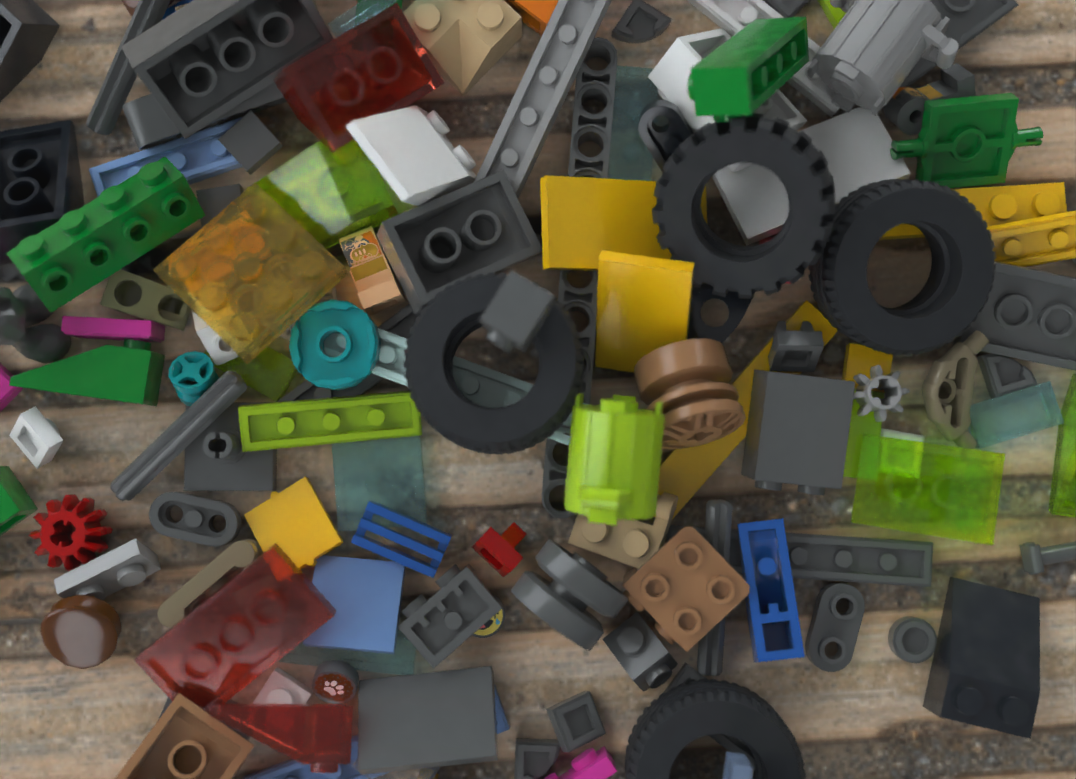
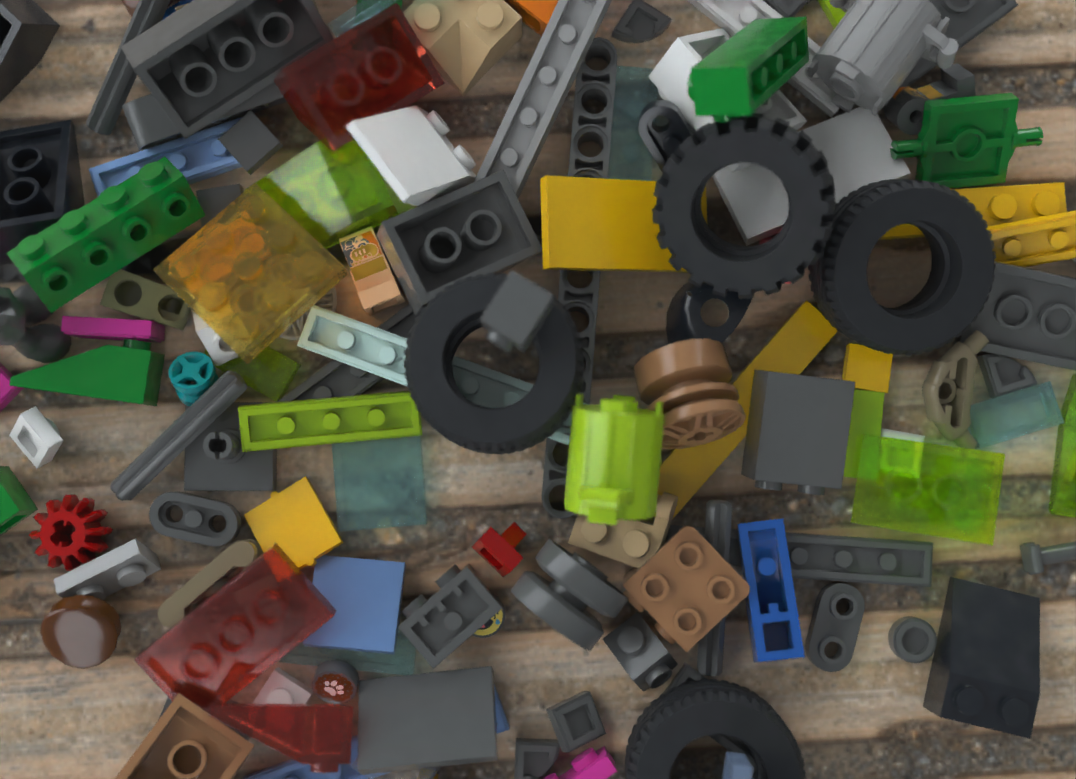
teal tile [289,299,381,390] -> none
blue tile [351,500,452,578] -> none
yellow tile [595,250,694,373] -> none
dark grey tile [768,321,824,372] -> none
light grey gear [853,365,909,422] -> none

